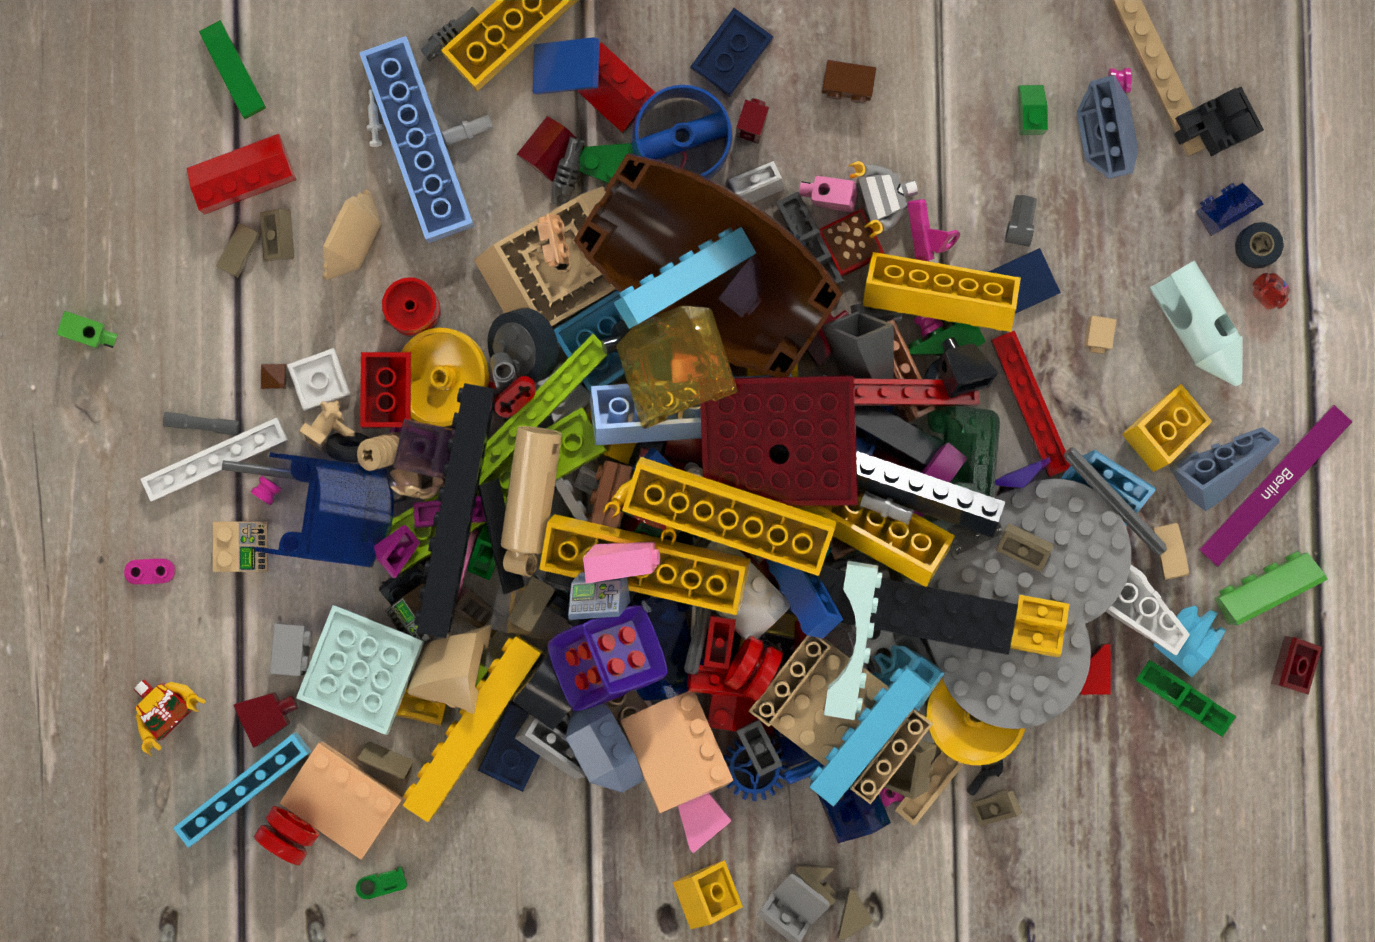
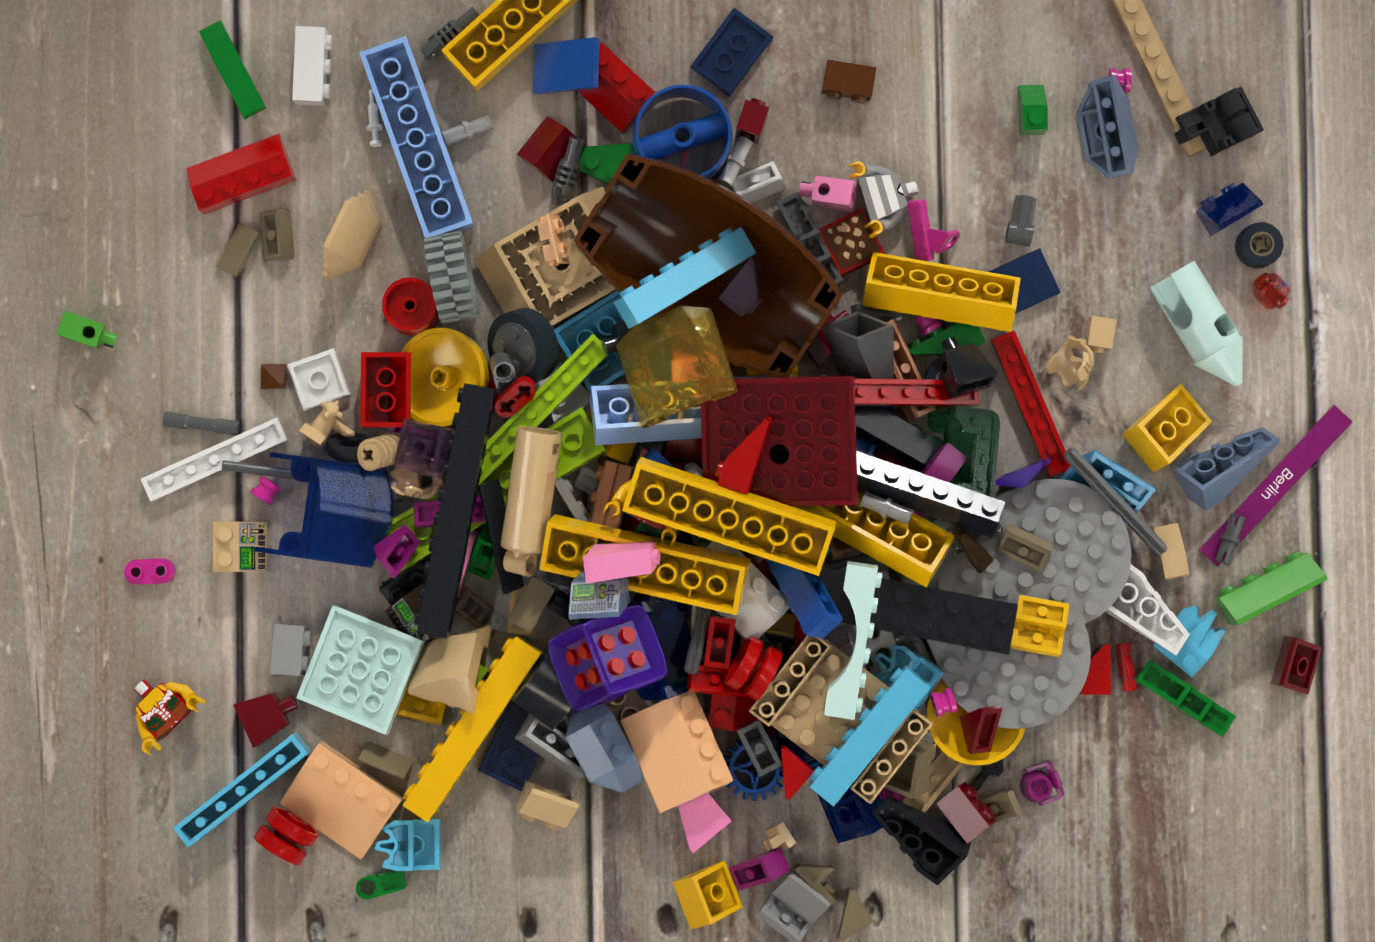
none -> white brick [292,26,332,106]
none -> medium azure plate [374,819,441,871]
none -> light grey wheel [424,231,480,324]
none -> tan slope [516,781,579,830]
none -> red slope [715,417,773,494]
none -> white pin [718,136,753,187]
none -> magenta slope [729,847,791,891]
none -> tan tile [762,822,796,852]
none -> red slope [781,745,814,800]
none -> black wedge [872,796,972,886]
none -> dark pink wheel [930,688,957,717]
none -> brick [936,781,996,844]
none -> dark brown slope [950,524,994,573]
none -> dark red slope [959,706,1003,754]
none -> magenta piece [1019,760,1064,806]
none -> tan helmet [1046,336,1095,391]
none -> red axle [1115,642,1137,692]
none -> dark grey pin [1214,513,1246,565]

